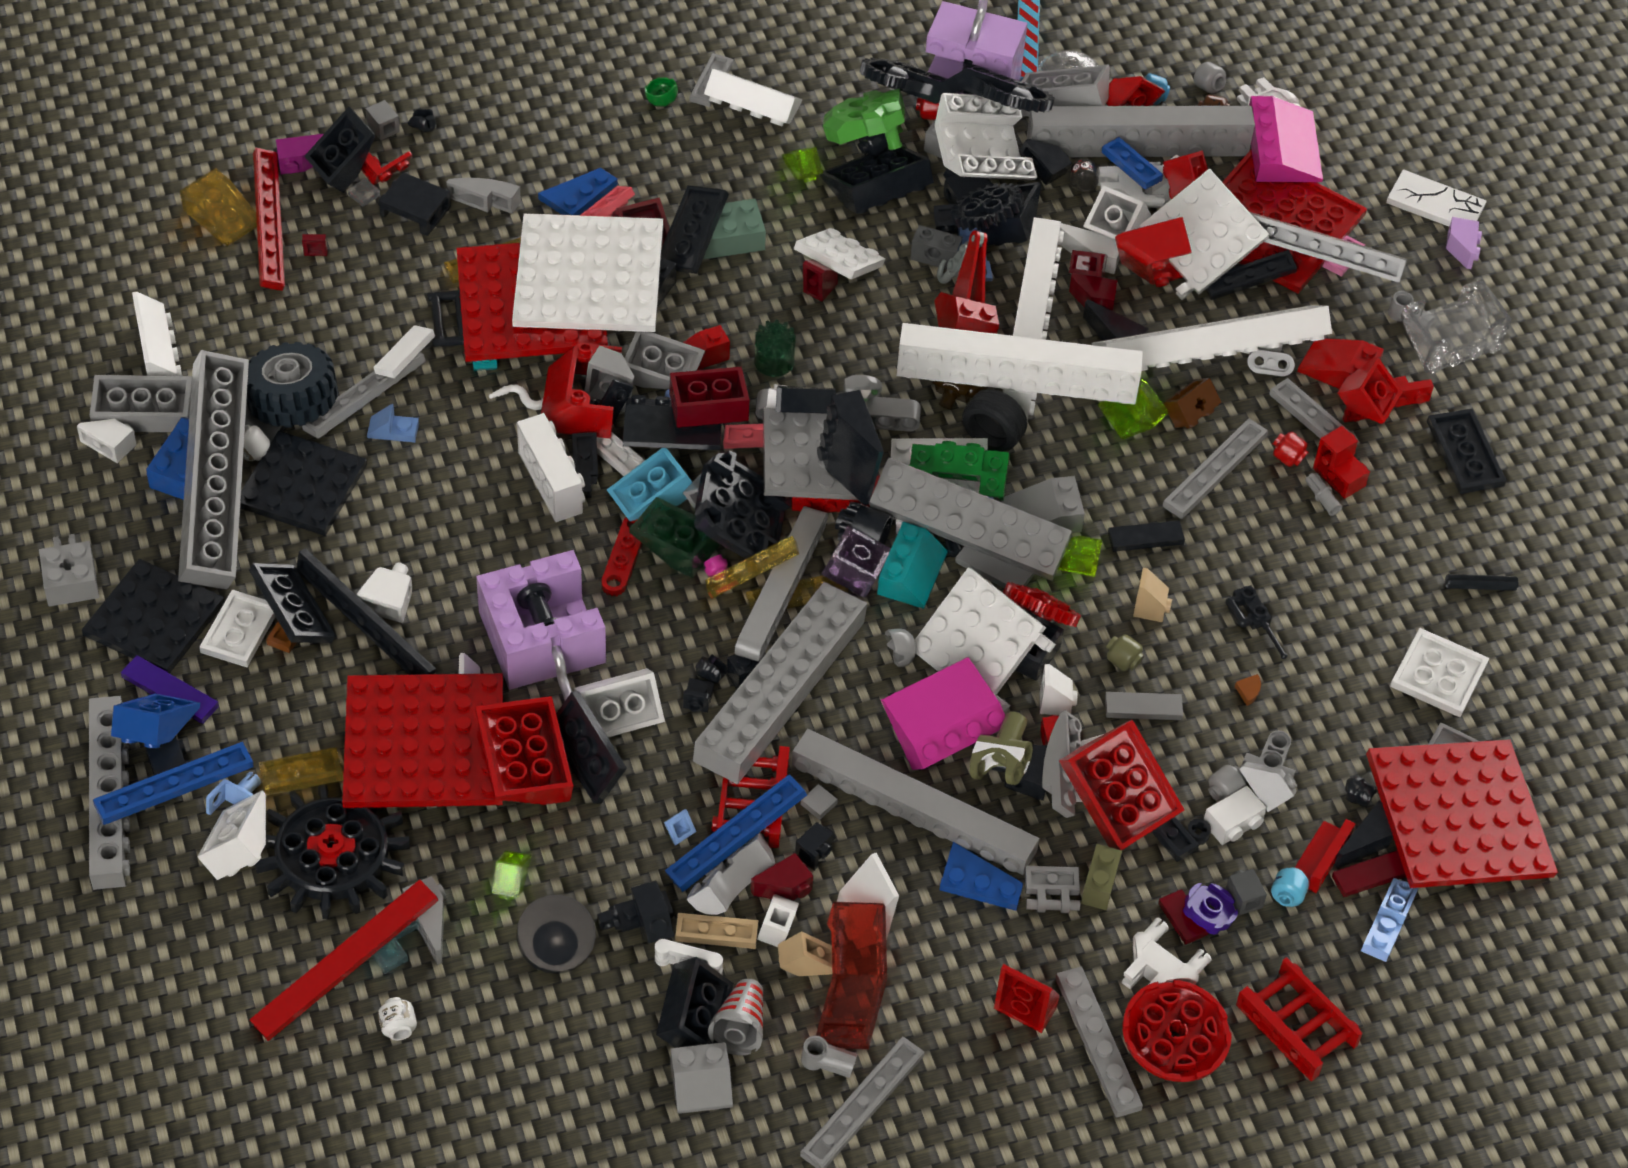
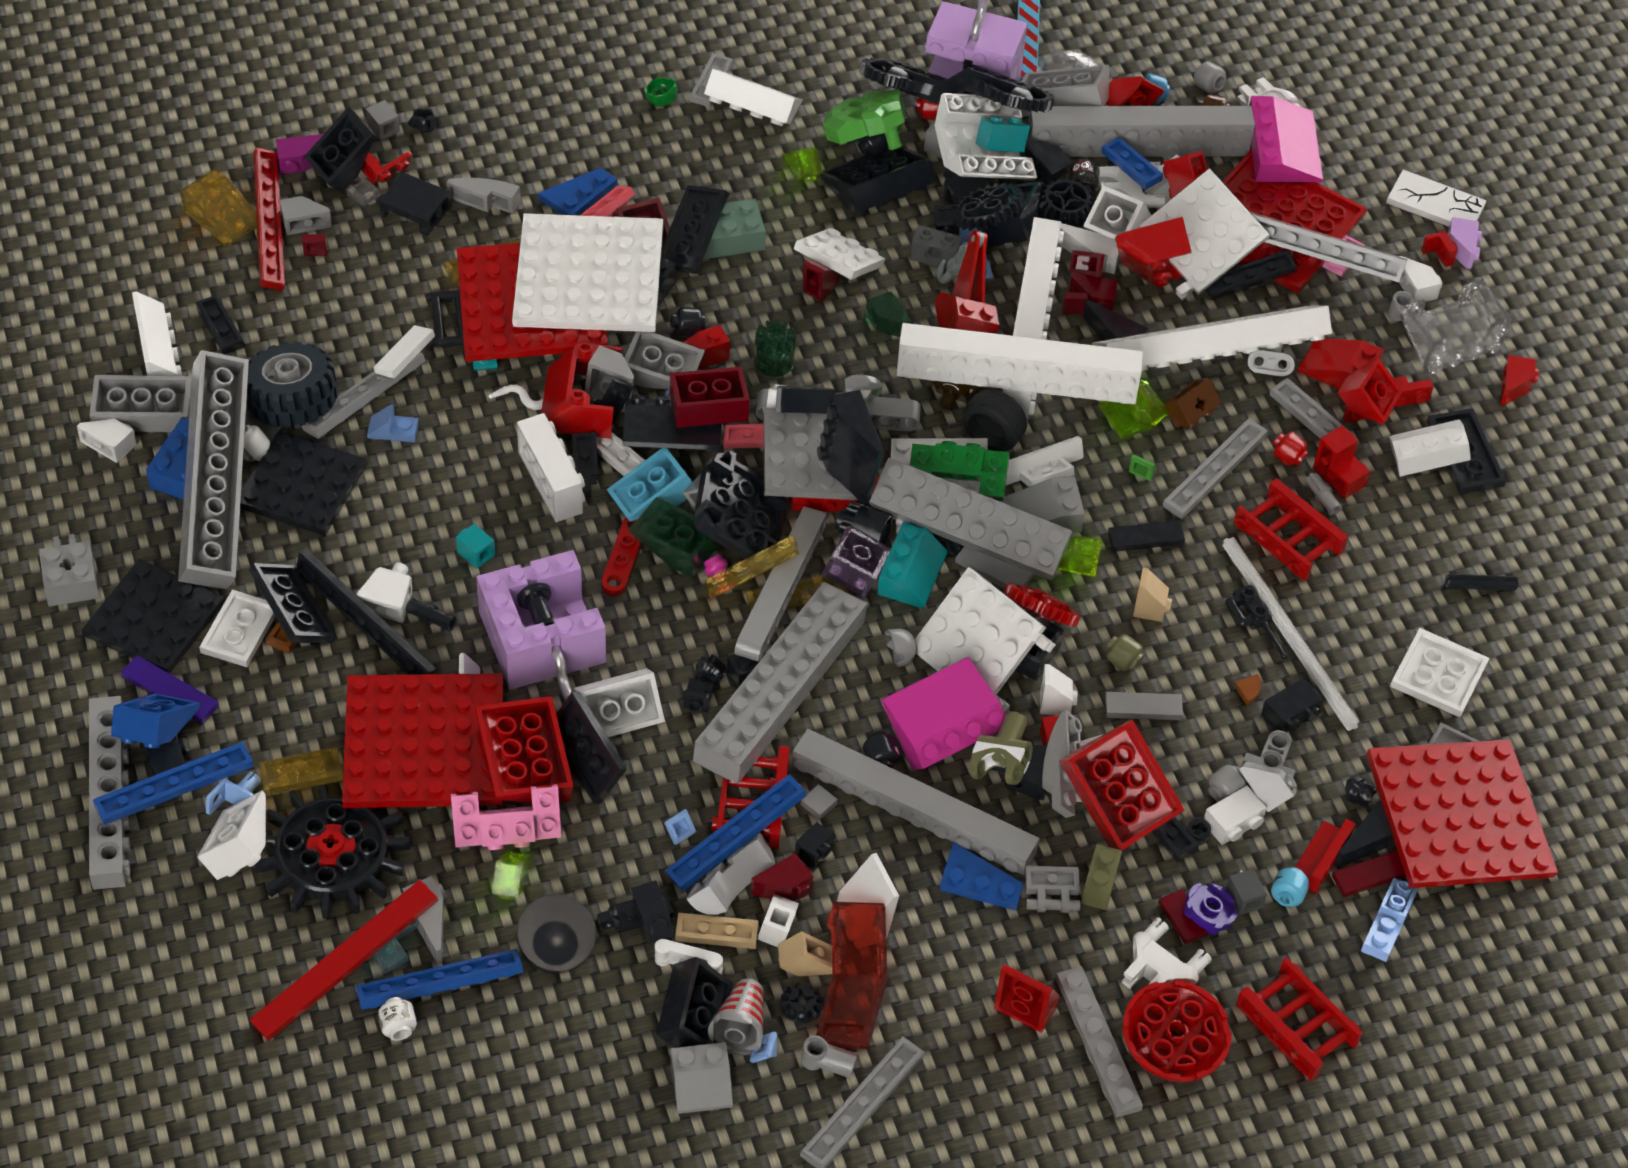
none -> black tile [195,294,245,355]
none -> light grey slope [279,196,332,235]
none -> blue plate [356,949,523,1010]
none -> black pin [405,598,457,632]
none -> bright pink bracket [451,784,562,850]
none -> teal brick [456,523,495,569]
none -> black head [670,307,706,338]
none -> light blue slope [750,1032,777,1063]
none -> black gear [780,982,824,1023]
none -> black head [863,731,900,768]
none -> clear green slope [864,291,913,337]
none -> teal brick [976,115,1030,152]
none -> white bracket [1006,436,1084,487]
none -> black gear [1037,177,1096,228]
none -> dark red tile [1062,292,1088,314]
none -> bright green slope [1129,454,1157,481]
none -> white axle [1222,537,1359,731]
none -> red fence [1234,478,1349,581]
none -> black brick [1261,678,1323,732]
none -> white slope [1389,419,1471,476]
none -> white slope [1399,256,1442,304]
none -> red bracket [1421,231,1458,267]
none -> red slope [1500,355,1539,405]

